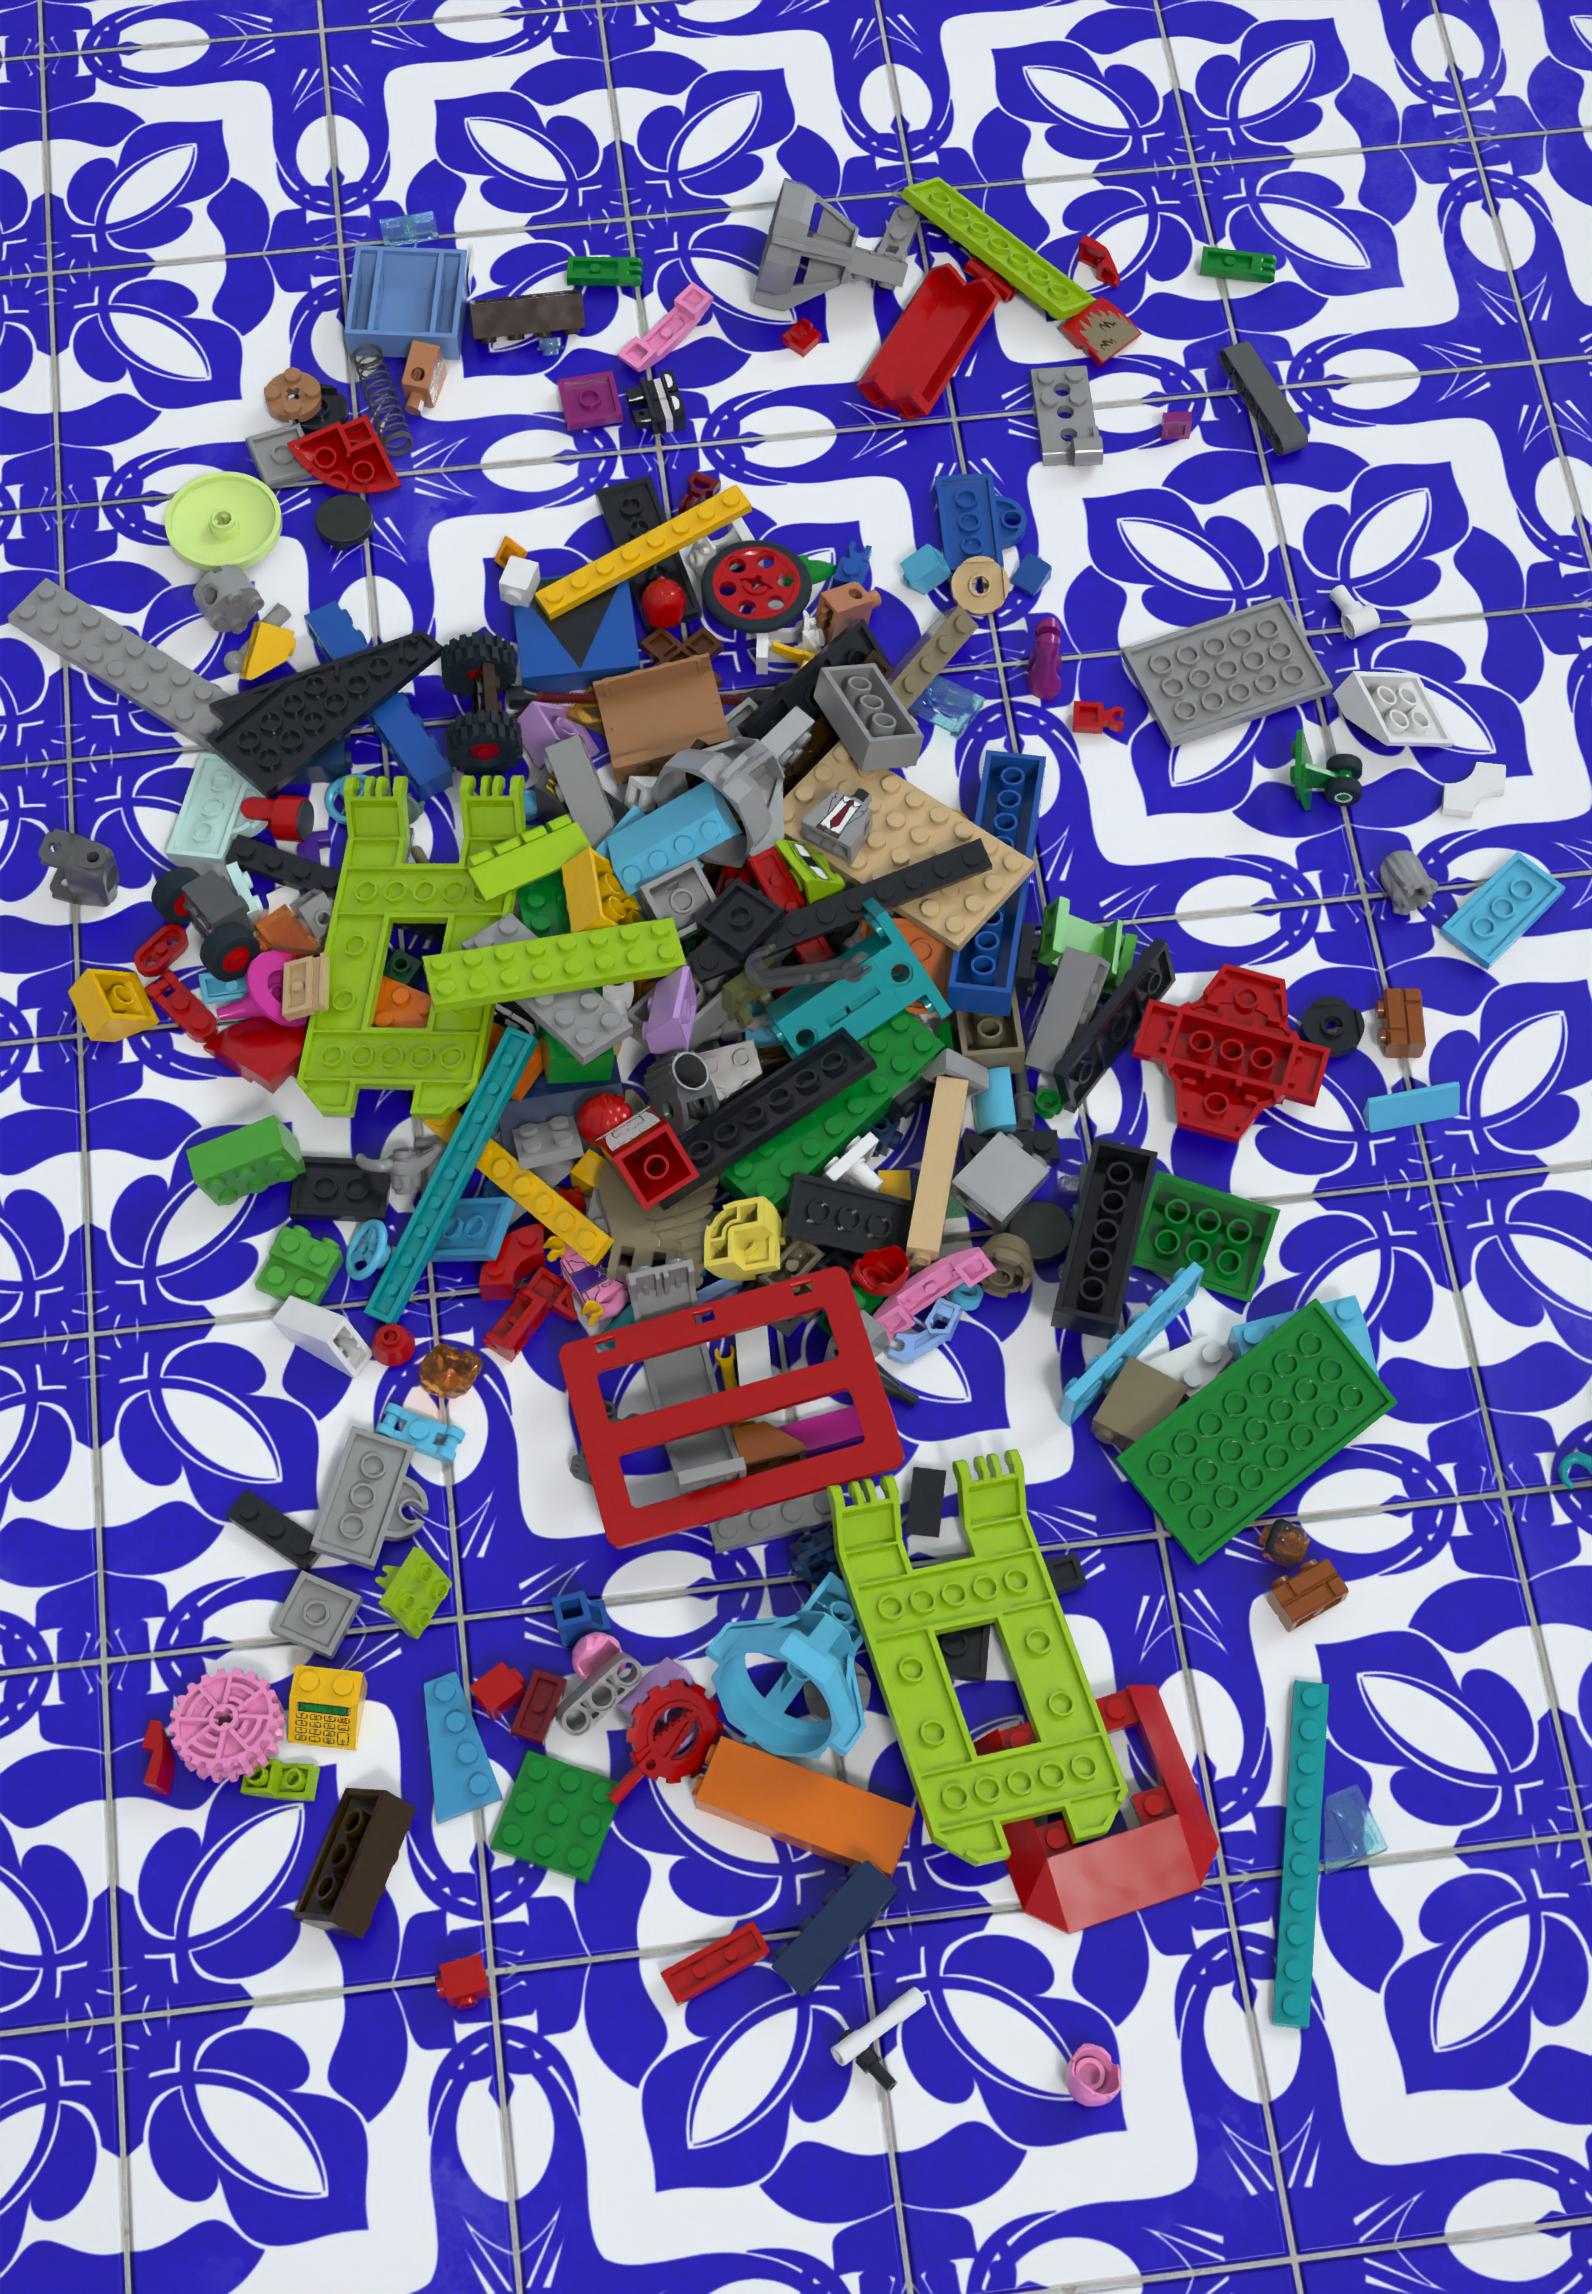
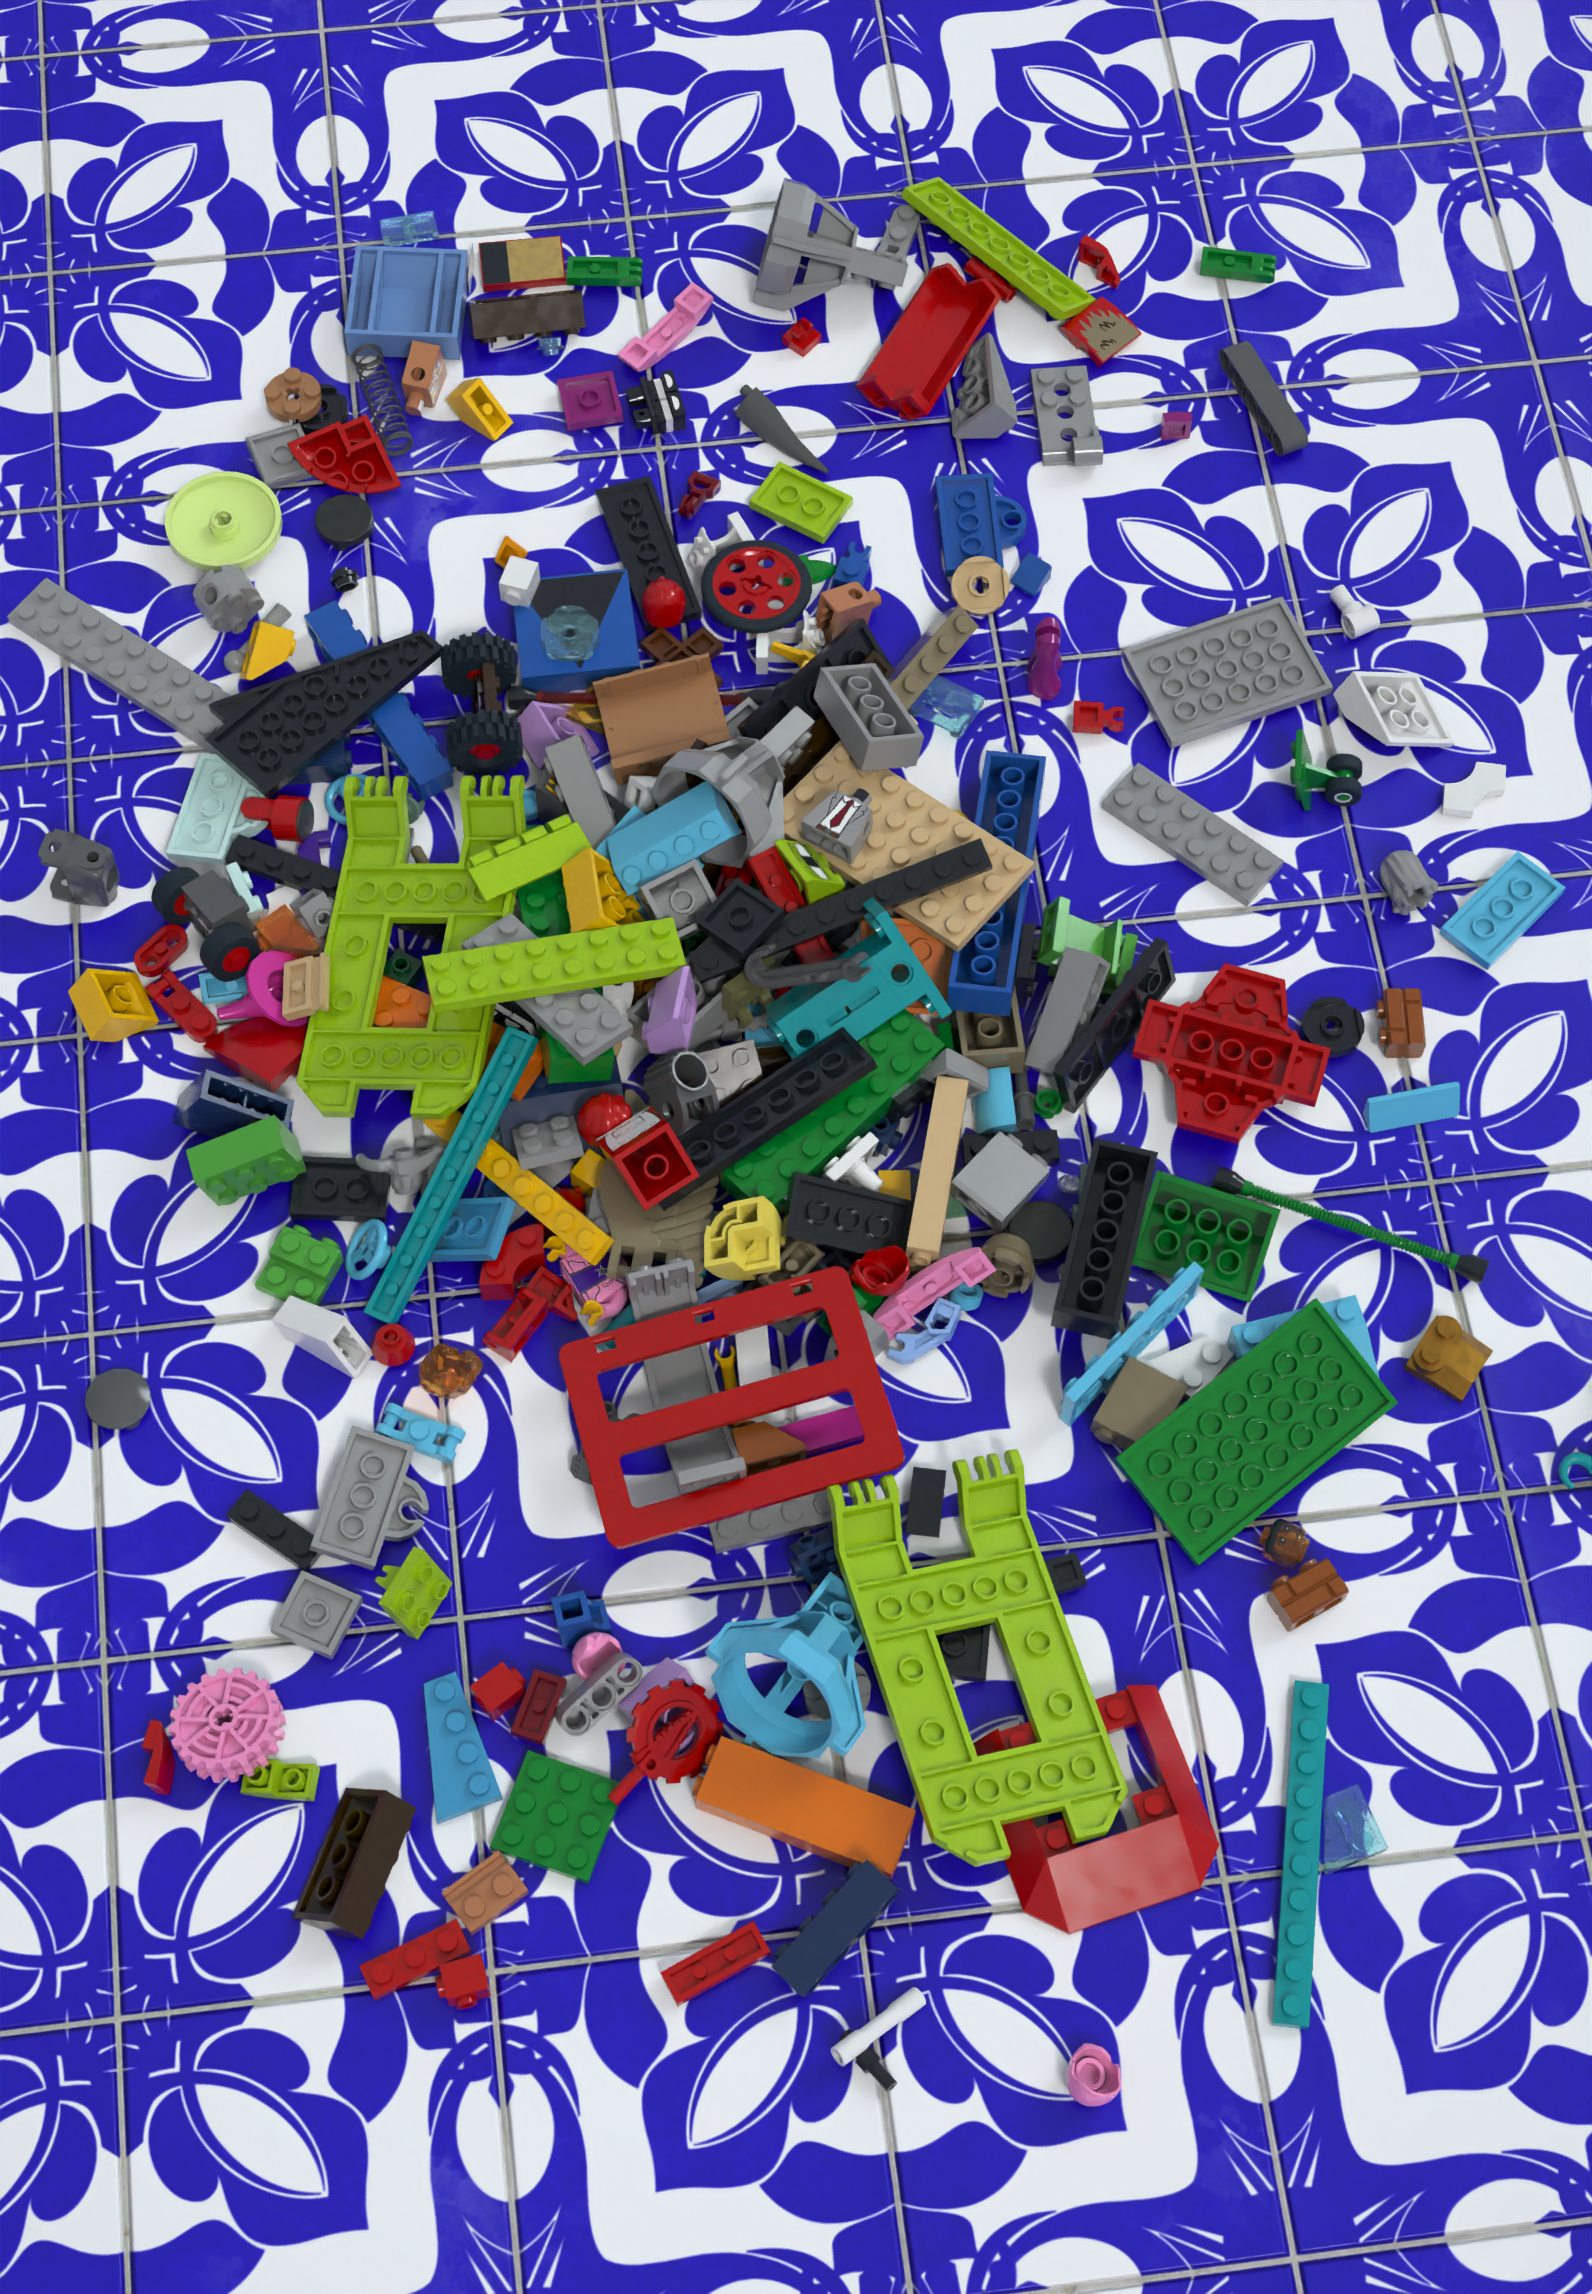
yellow slope [288,1665,368,1751] -> none
yellow plate [534,484,752,621] -> none
black cone [876,1362,919,1408] -> none
medium azure brick [900,543,952,595] -> none
none -> dark grey dish [85,1369,151,1429]
none -> dark blue brick [172,1069,295,1138]
none -> black plate [330,567,359,592]
none -> red plate [359,1919,472,2001]
none -> nougat plate [441,1850,529,1936]
none -> yellow slope [445,377,514,441]
none -> tile [479,236,566,292]
none -> clear light blue plate [540,605,600,662]
none -> dark grey piece [735,384,829,473]
none -> lime plate [749,461,853,544]
none -> light grey wedge [951,332,1018,439]
none -> light grey plate [1101,763,1284,907]
none -> green hose [1212,1166,1489,1284]
none -> pearl gold slope [1404,1315,1493,1403]

